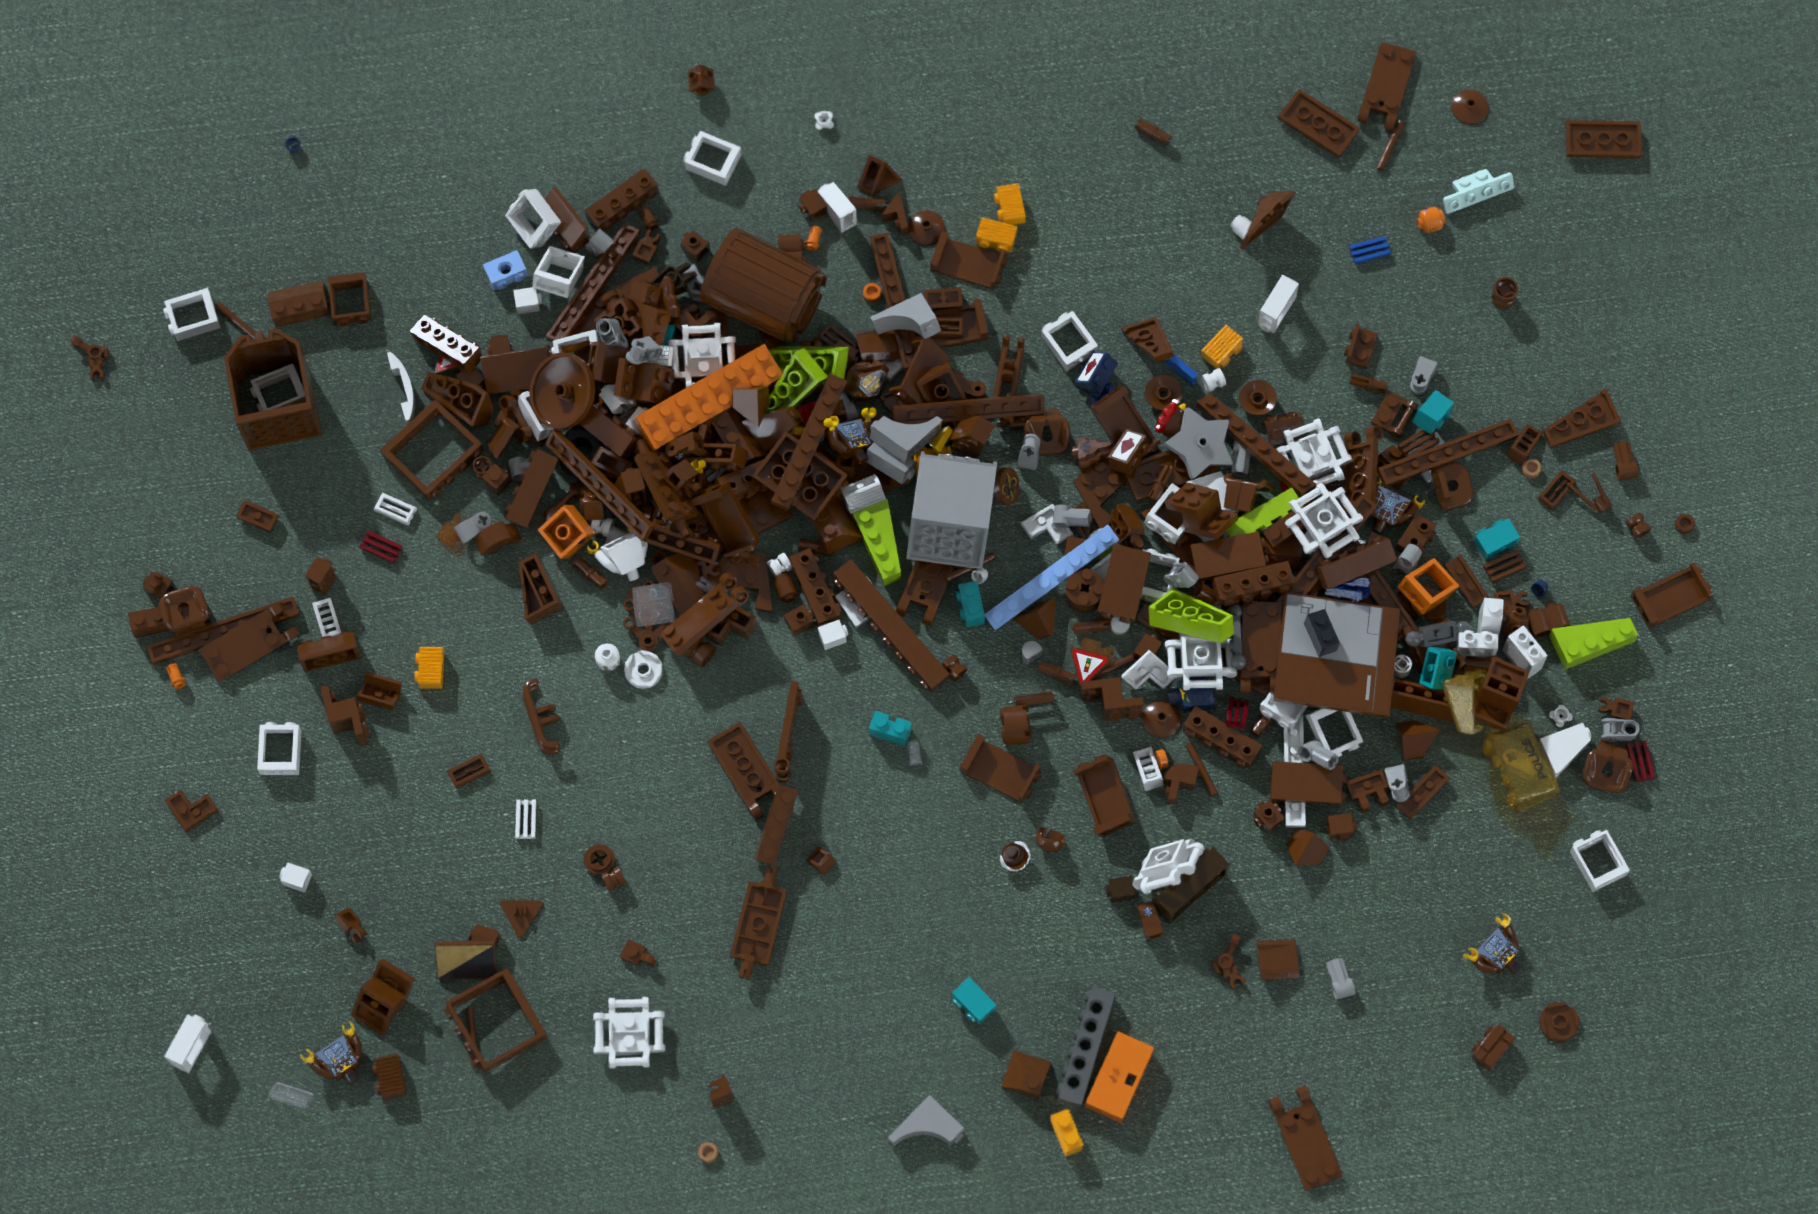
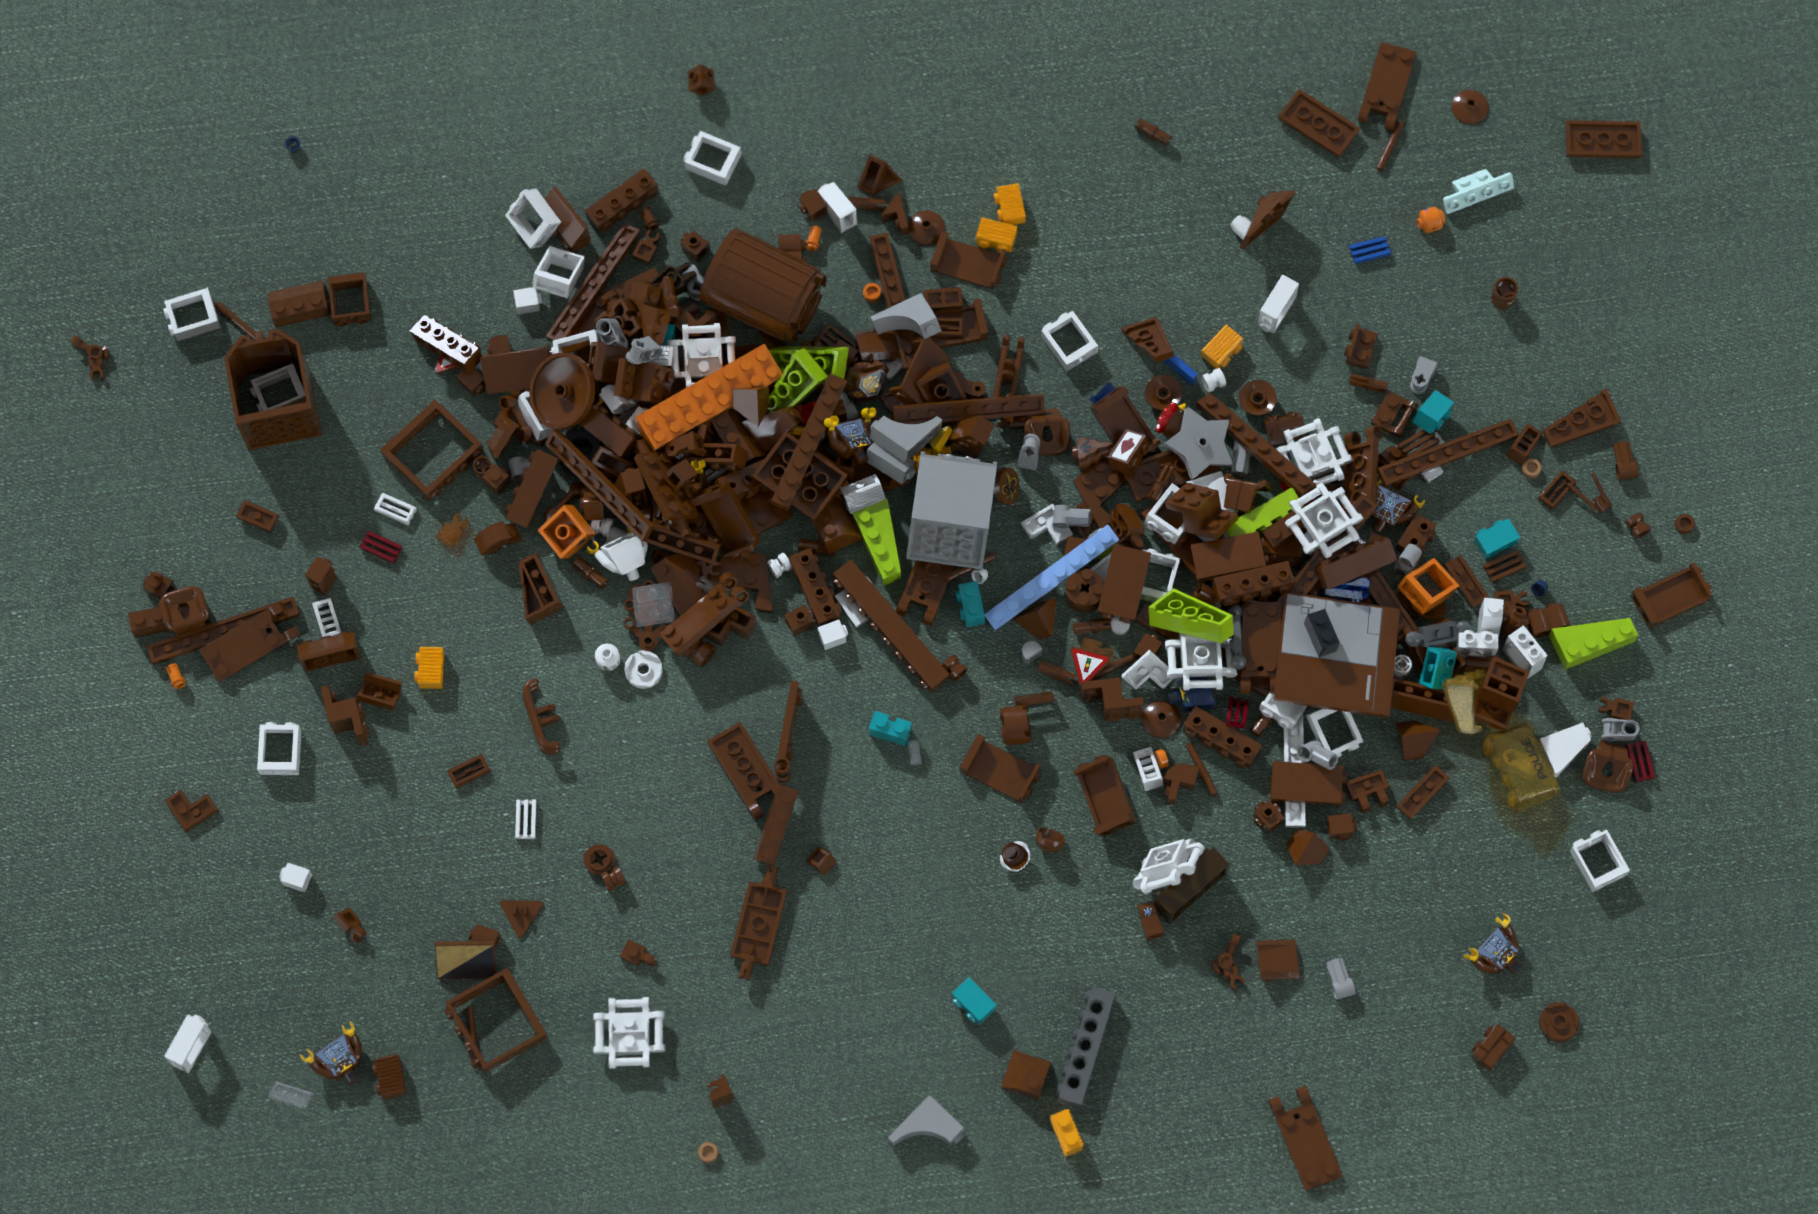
reddish brown bracket [351,958,415,1035] -> none
white slope [387,352,415,425] -> none
reddish brown wedge [421,372,494,426] -> none
light grey piece [453,512,491,544] -> none
light blue brick [483,250,528,290] -> none
light grey piece [585,229,614,256] -> none
reddish brown brick [774,573,798,603] -> none
white plate [815,111,834,130] -> none
dark blue brick [1075,351,1118,394] -> none
orange brick [1085,1031,1154,1124] -> none
dark brown brick [1105,876,1135,903] -> none
light grey piece [1163,562,1199,588] -> none
light grey piece [1385,764,1410,802] -> none
reddish brown piece [1431,462,1474,511] -> none
white plate [1549,705,1573,727] -> none

